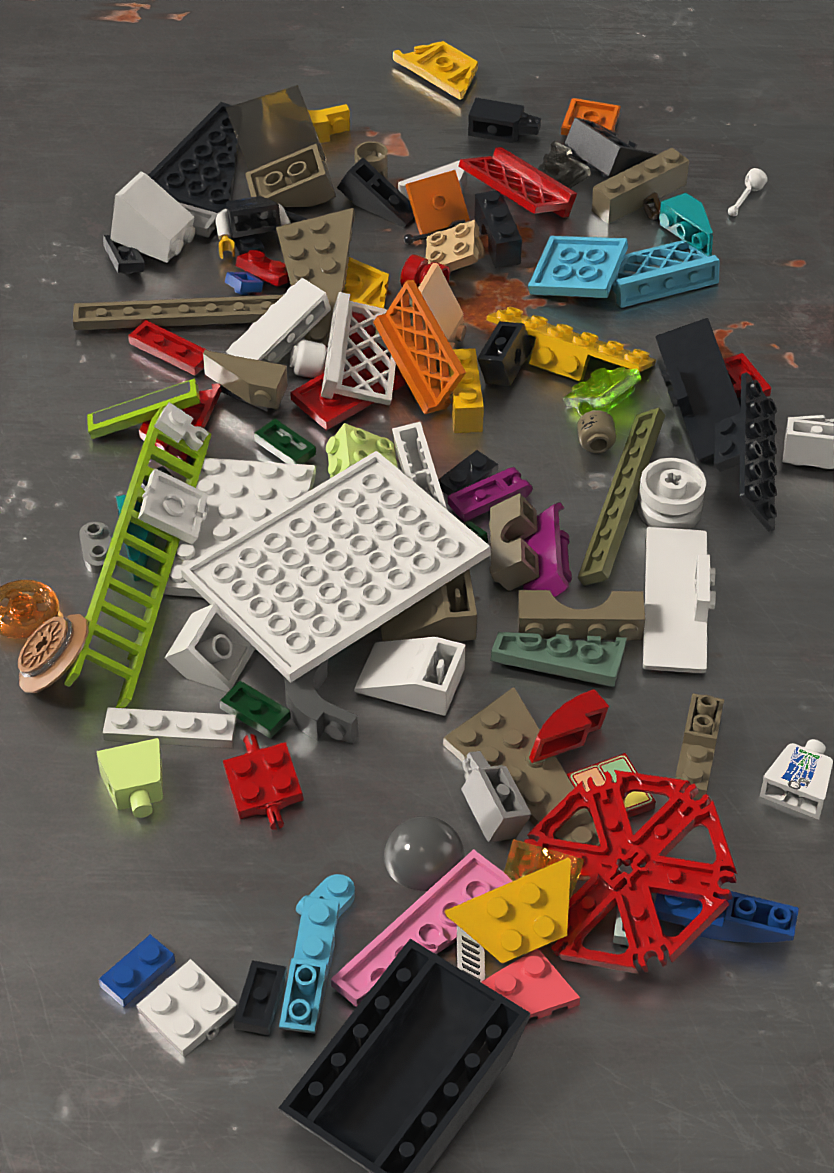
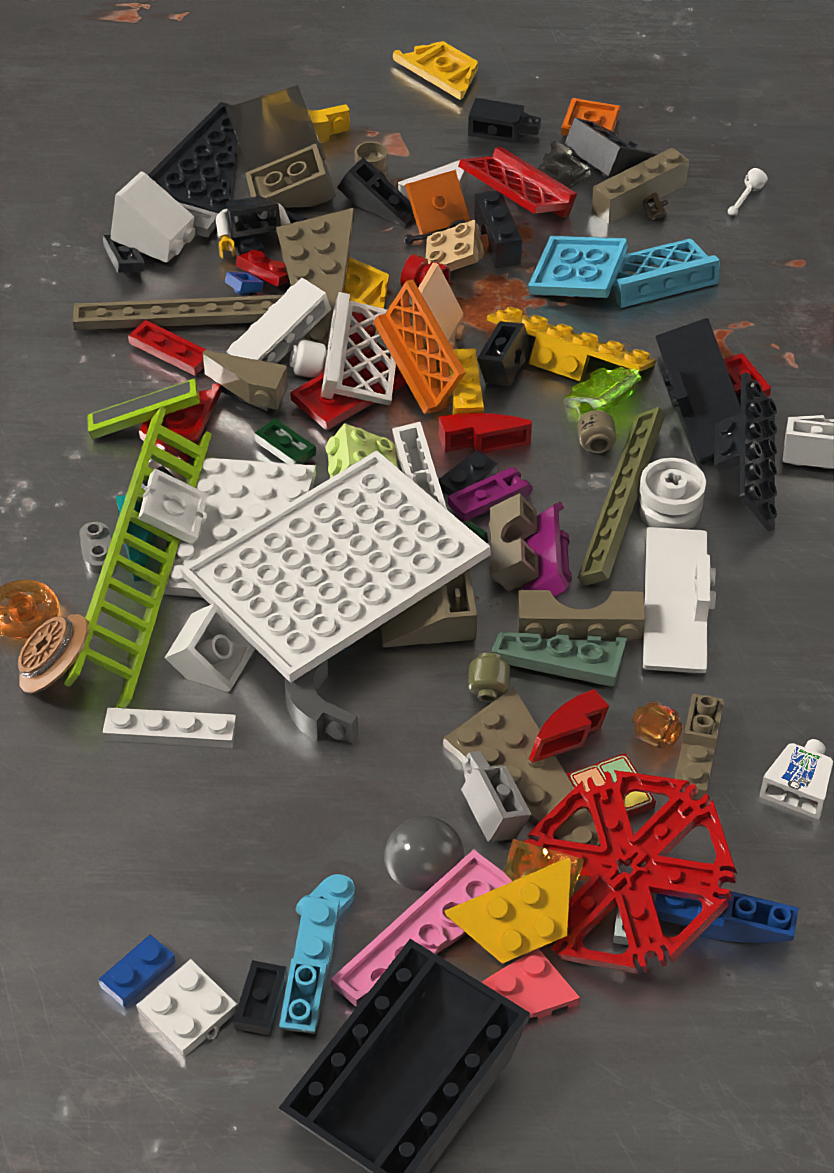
yellowish green torso [96,738,163,818] -> none
white plate [154,402,209,451] -> none
dark green plate [220,681,291,739] -> none
red plate [223,734,304,830] -> none
white slope [354,637,466,716] -> none
white sticker [457,925,485,982] -> none
teal slope [659,193,713,257] -> none
none -> red slope [438,413,532,454]
none -> olive head [468,652,510,702]
none -> clear orange head [632,701,683,749]

